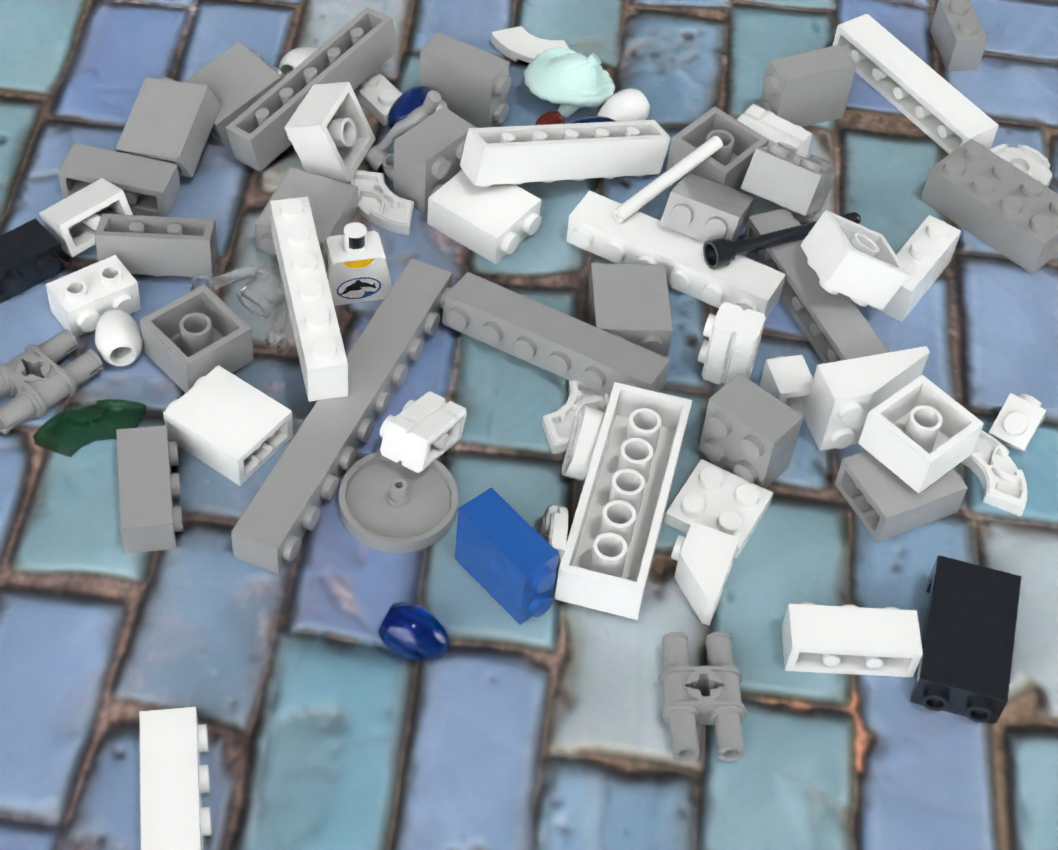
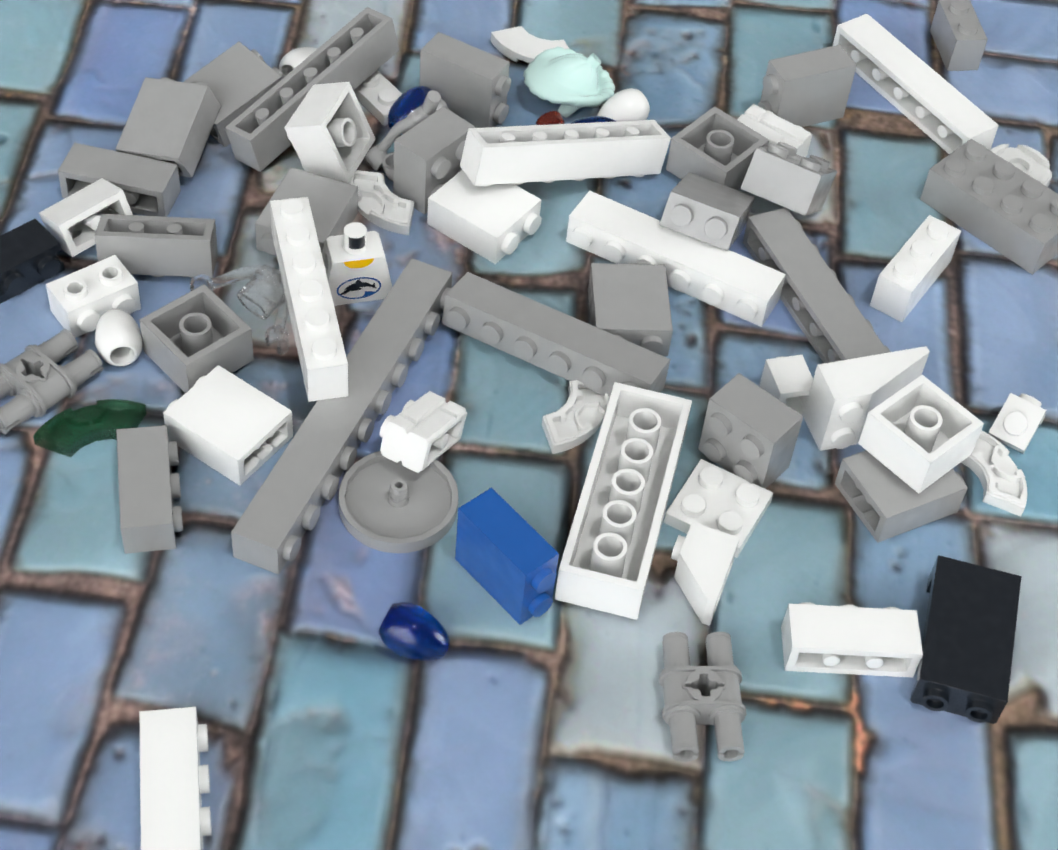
white tile [540,504,568,568] -> none
white beam [562,405,604,482] -> none
white piece [612,136,723,223] -> none
white brick [698,302,766,385] -> none
black piece [703,212,861,270] -> none
white brick [801,210,909,310] -> none

